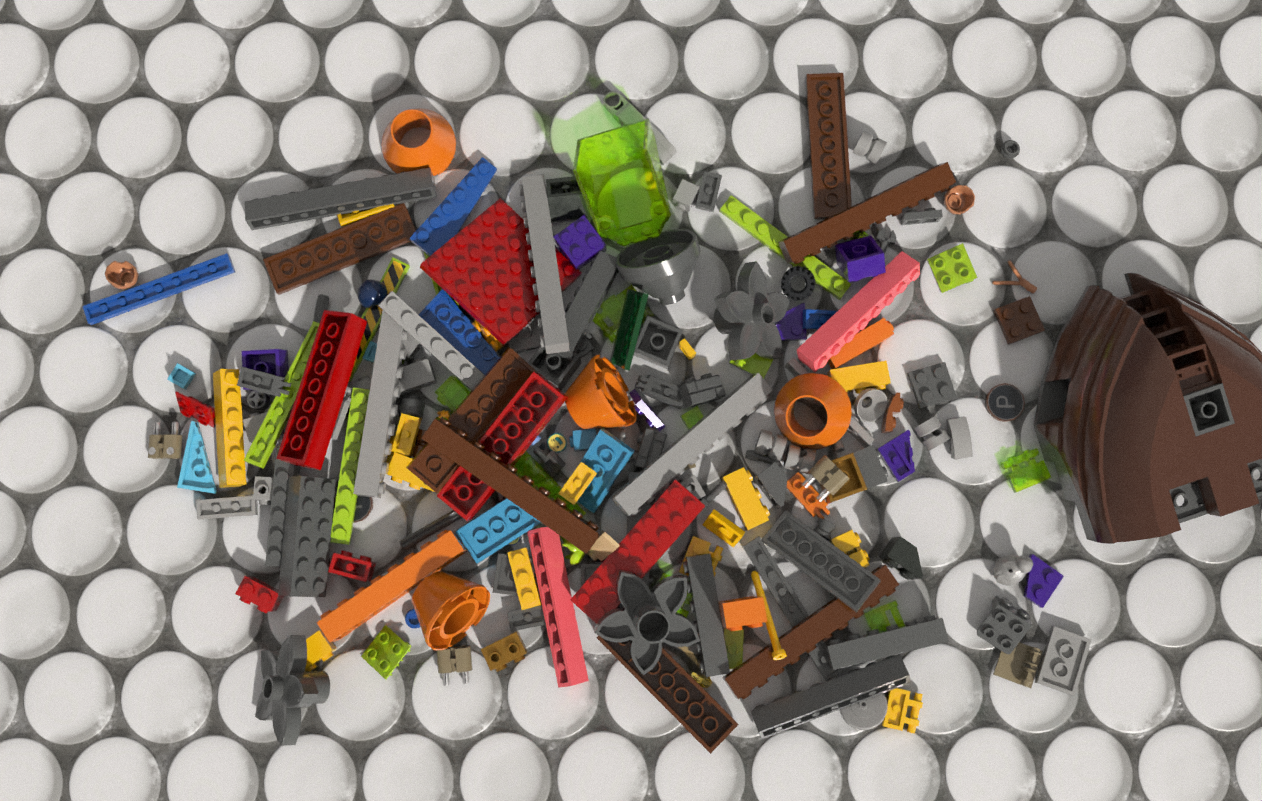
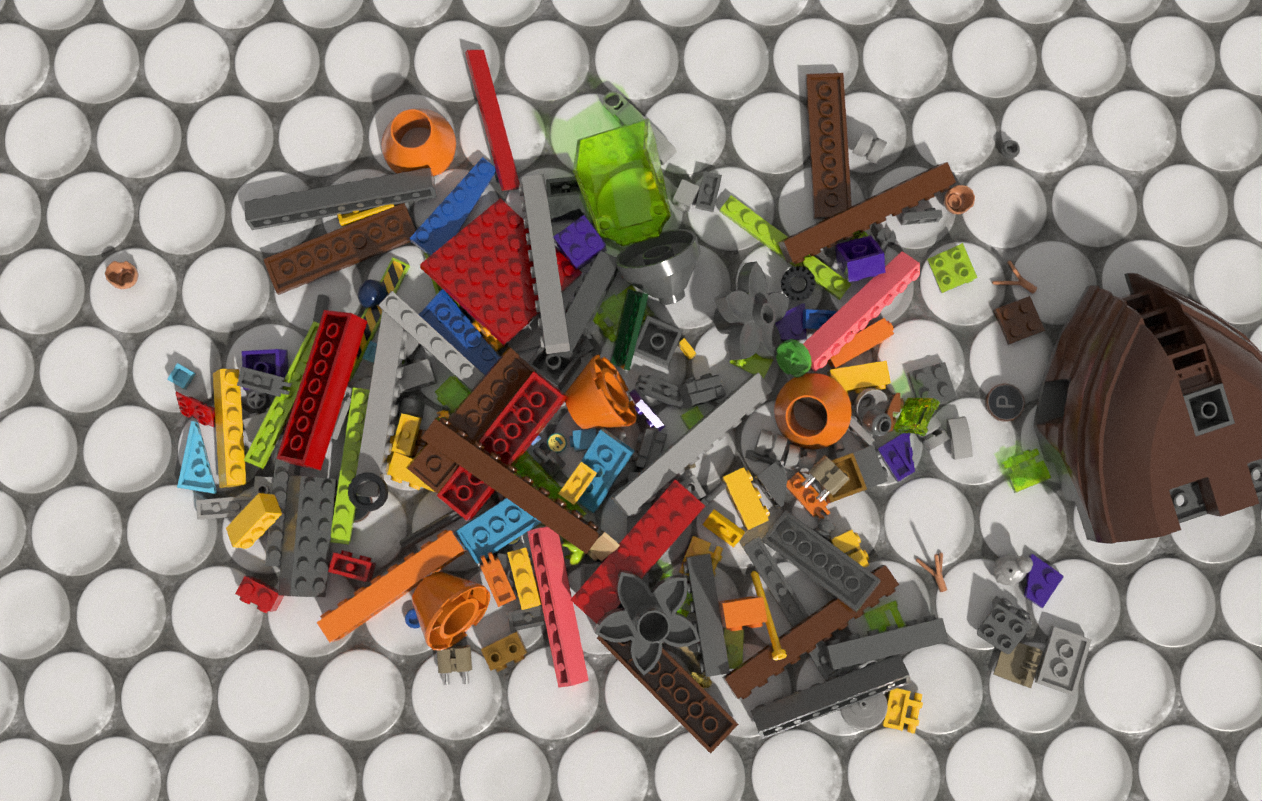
blue plate [82,253,235,325] -> none
dark tan piece [148,422,182,459] -> none
dark grey plant [255,635,330,746] -> none
yellow brick [304,630,337,671] -> none
lime hinge [361,625,412,680] -> none
pearl dark grey slope [879,536,923,580] -> none
none -> yellow brick [226,493,282,549]
none -> black tyre [348,472,389,512]
none -> red tile [465,50,520,191]
none -> orange hinge [480,552,517,607]
none -> bright green tile [776,339,812,378]
none -> dark grey head [862,409,891,437]
none -> clear neon green plate [894,398,940,436]
none -> nougat plant [916,552,947,592]

